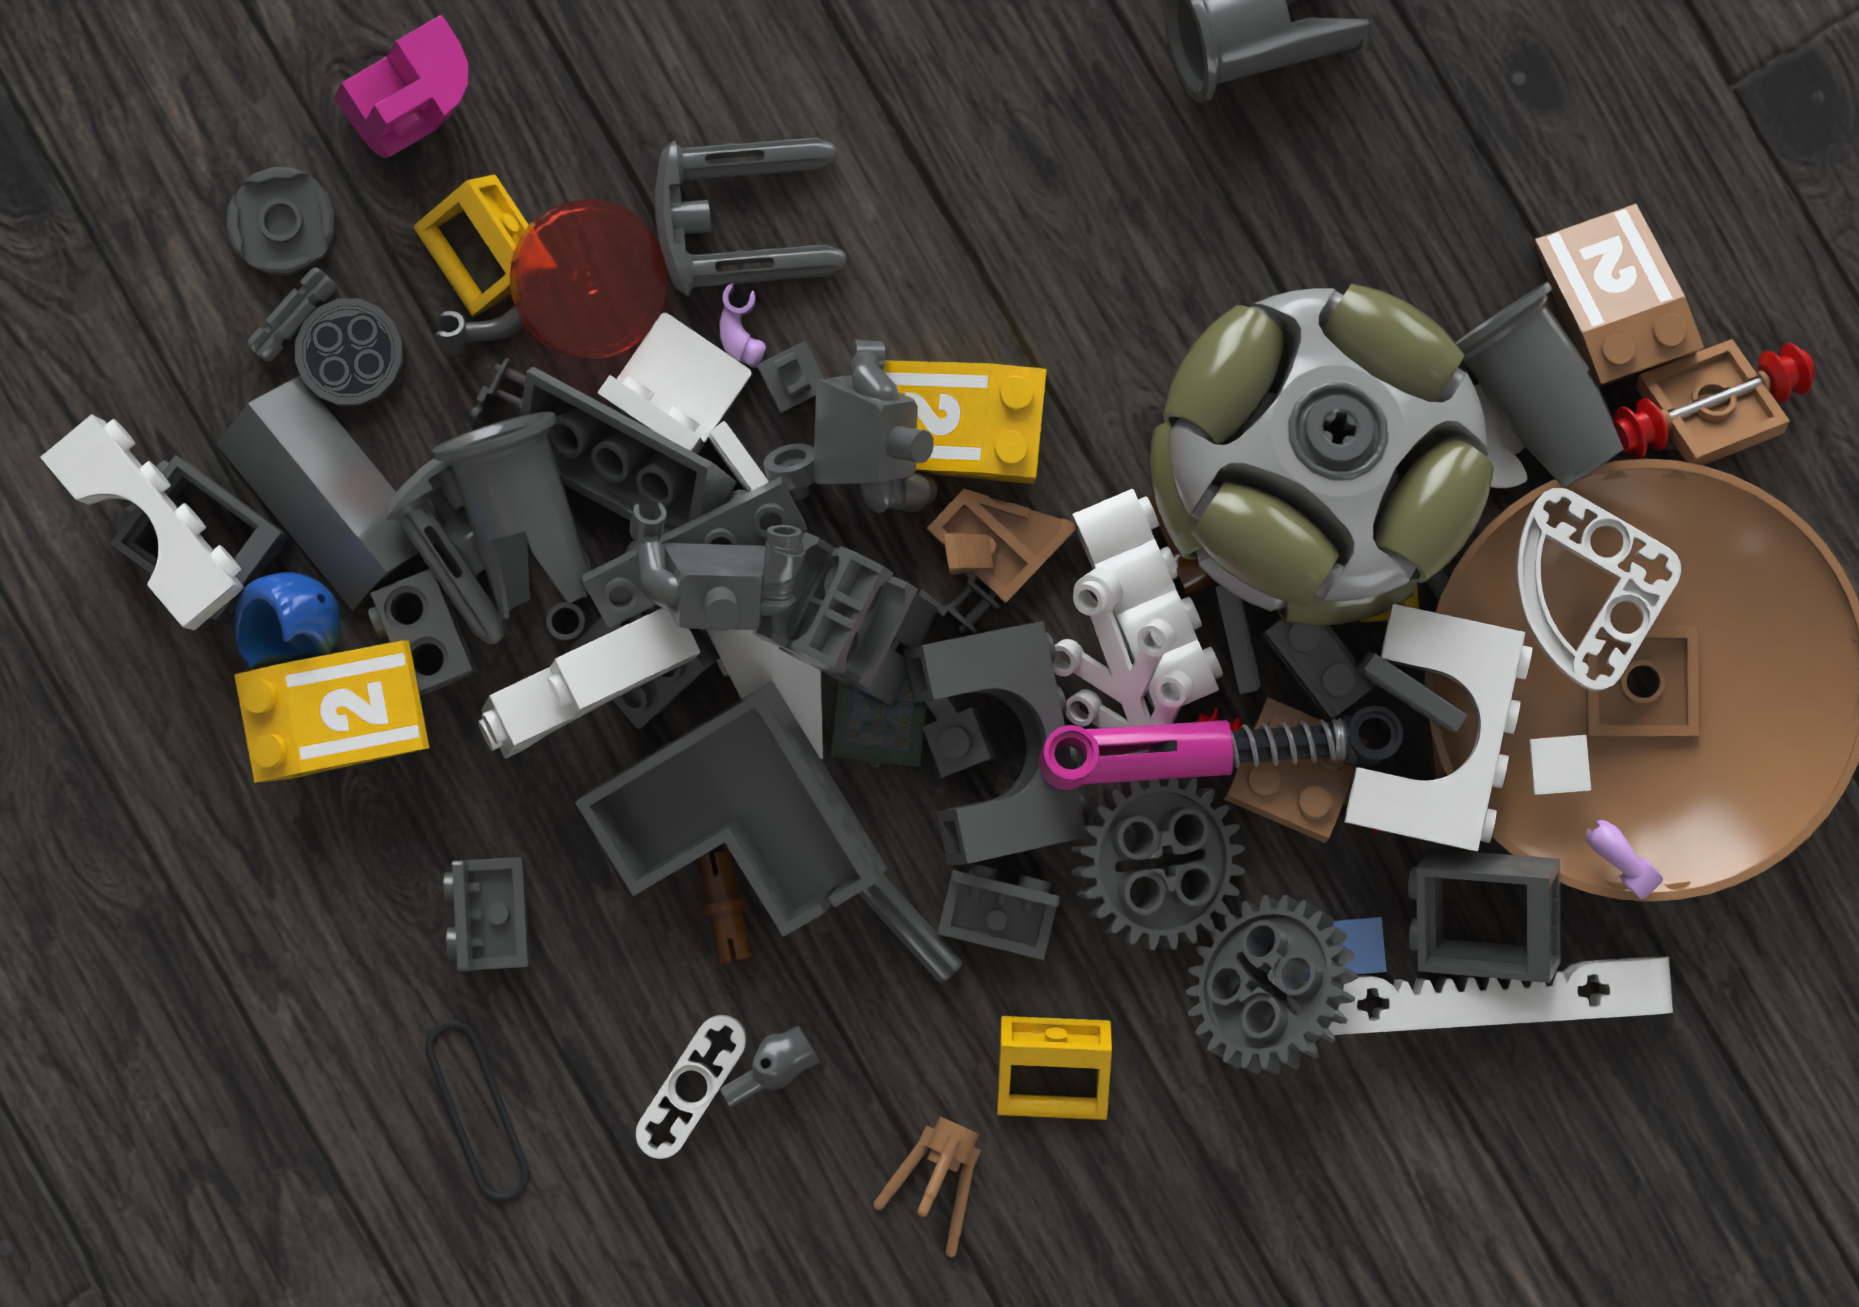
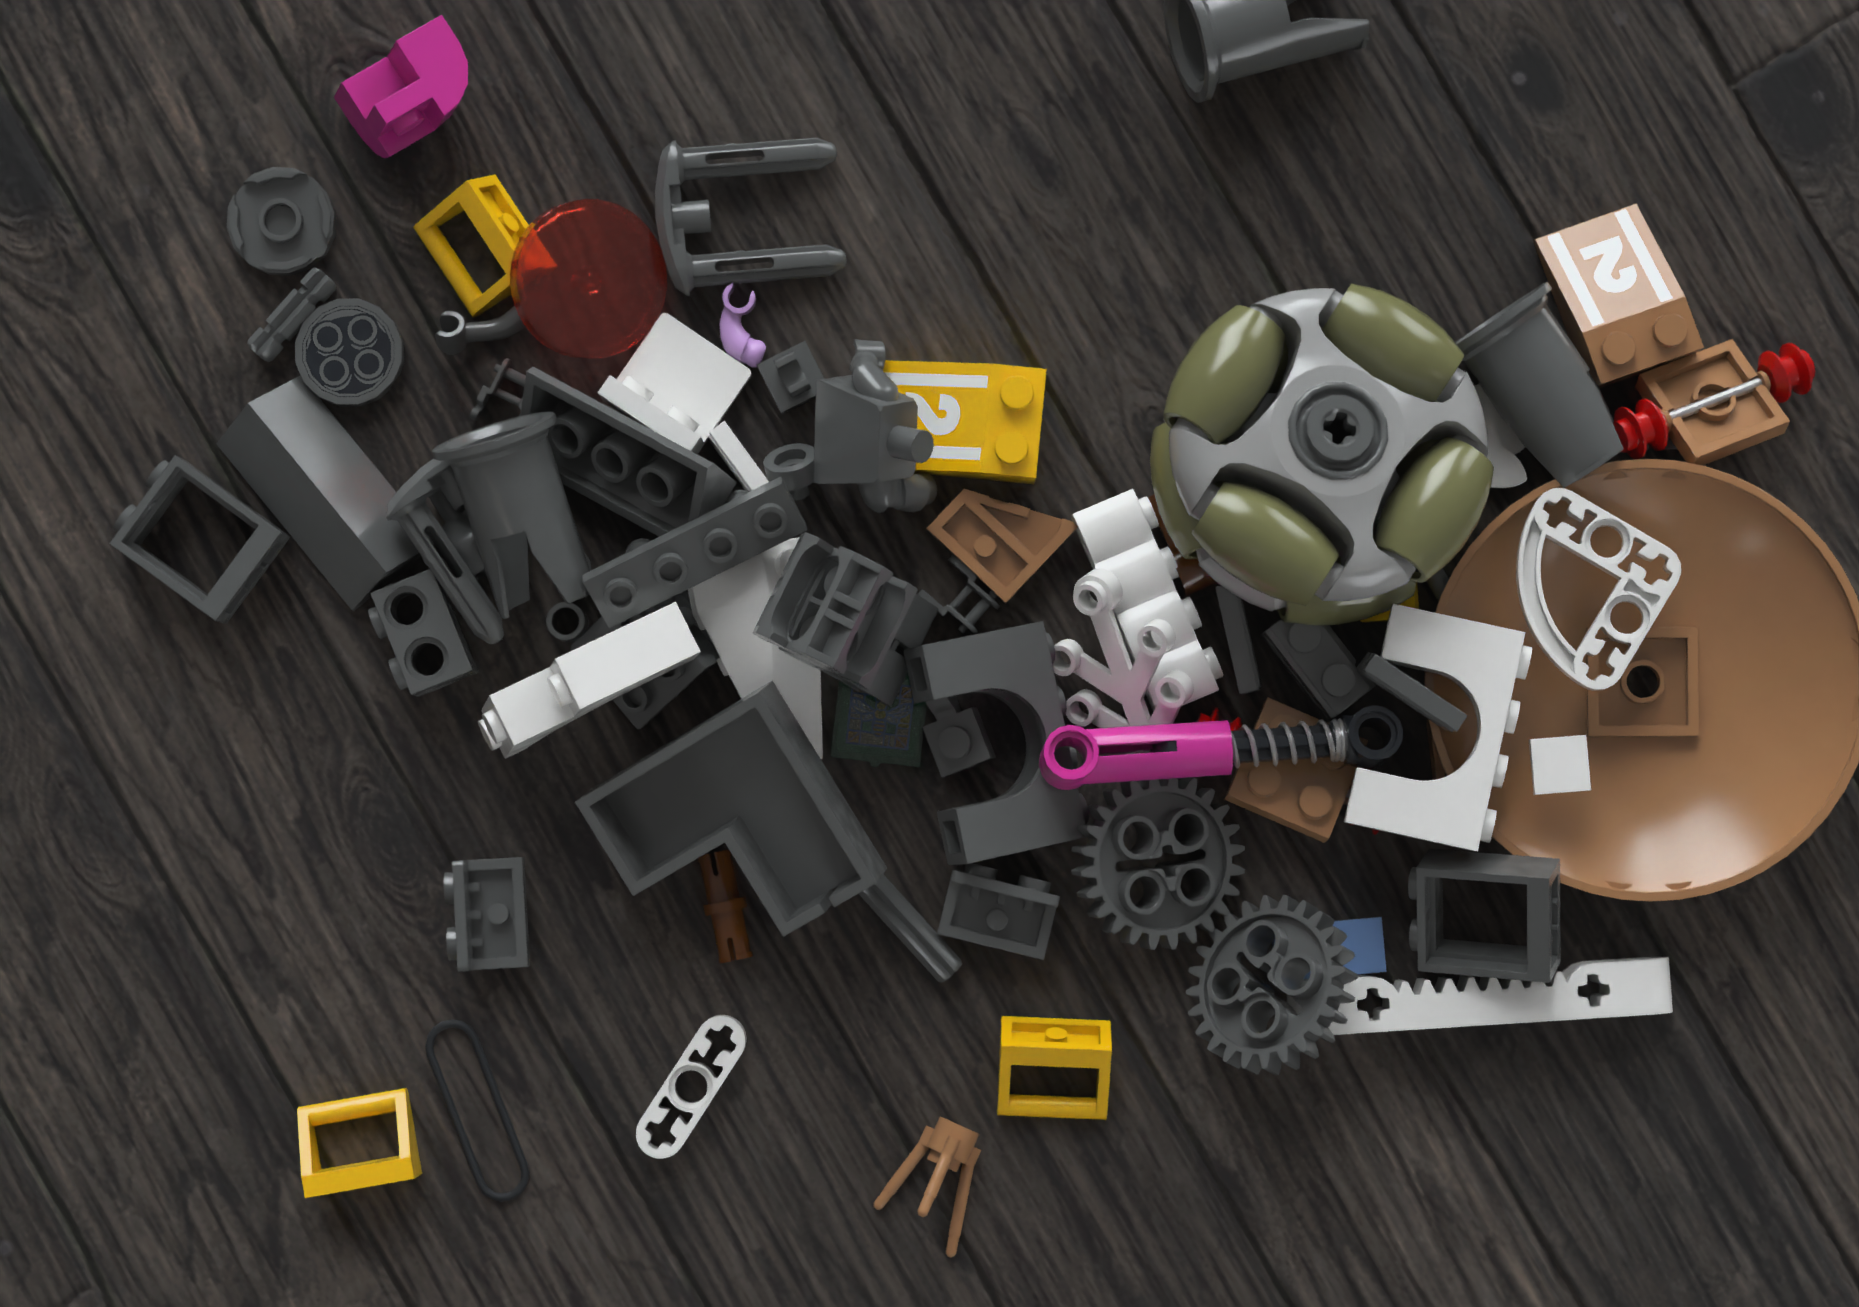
white arch [40,414,245,630] -> none
blue piece [234,572,341,668] -> none
yellow slope [234,640,429,783] -> none
dark grey torso [629,503,806,631] -> none
dark grey piece [720,1025,821,1107] -> none
medium nougat piece [944,533,994,576] -> none
lavender arm [1586,820,1663,899] -> none
none -> yellow tile [297,1088,422,1198]

